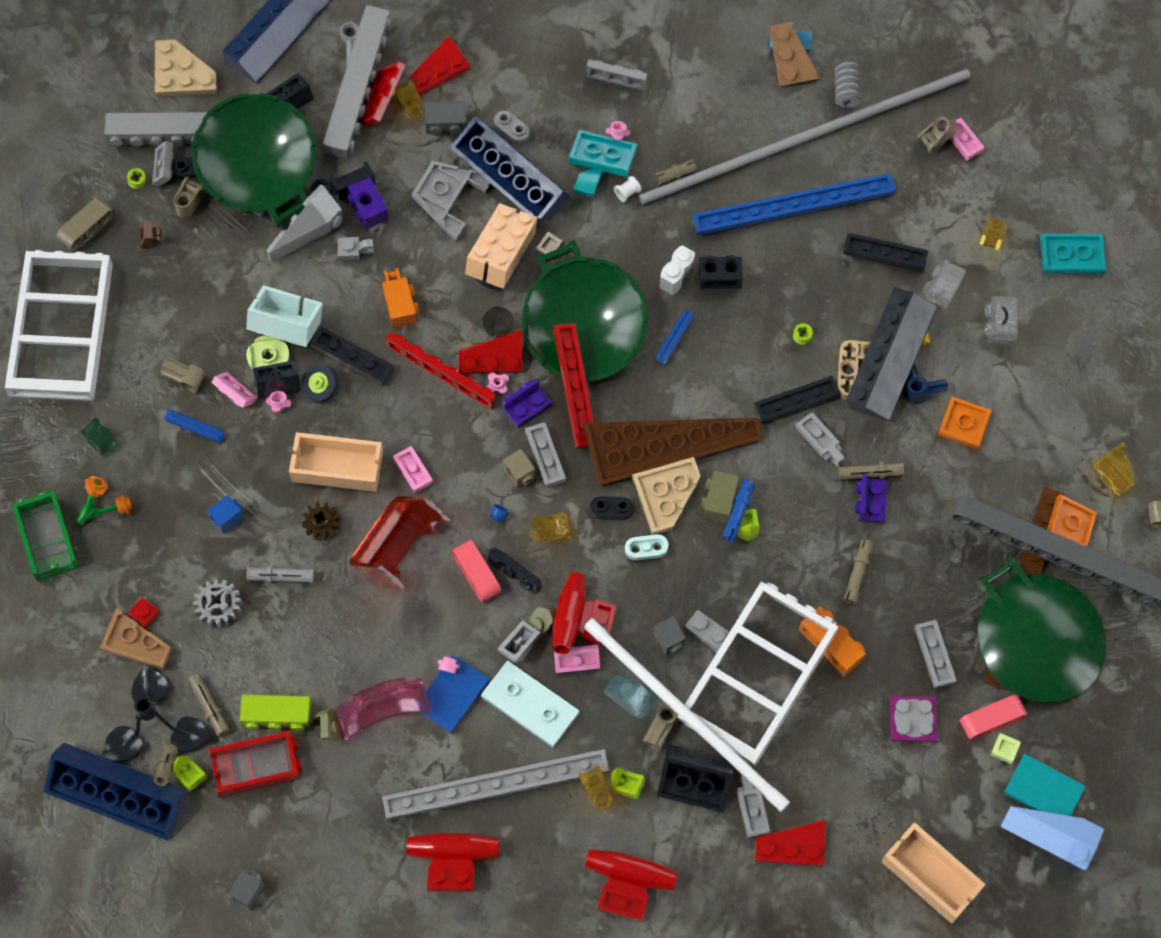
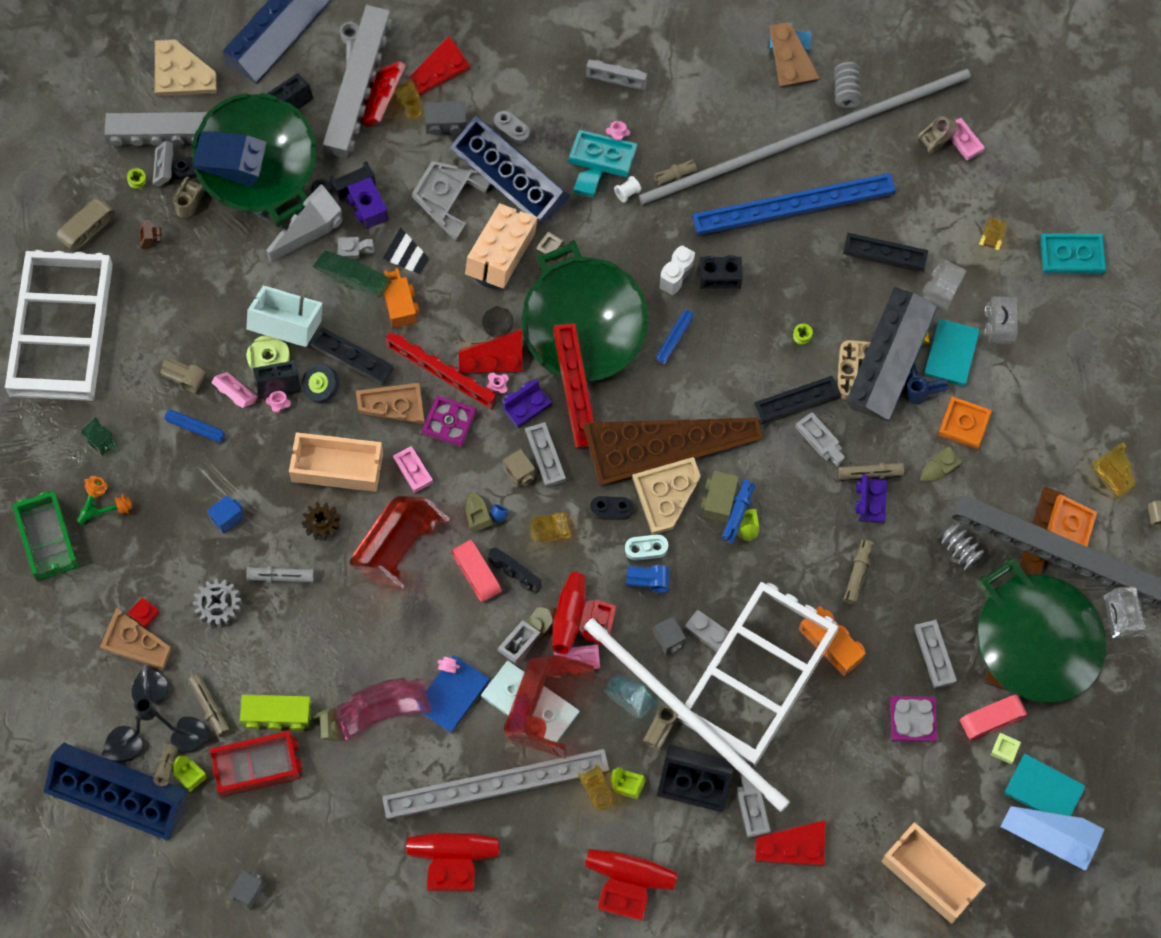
none -> dark blue slope [192,131,266,187]
none -> clear green slope [313,251,391,298]
none -> medium nougat wing [356,383,425,424]
none -> sticker [383,227,429,275]
none -> magenta piece [421,395,477,448]
none -> olive plate [465,493,493,533]
none -> clear red windscreen [504,655,595,759]
none -> blue piece [626,565,670,593]
none -> olive plate [920,446,962,481]
none -> teal tile [924,318,980,387]
none -> light grey piece [937,523,984,571]
none -> clear brick [1103,587,1145,638]

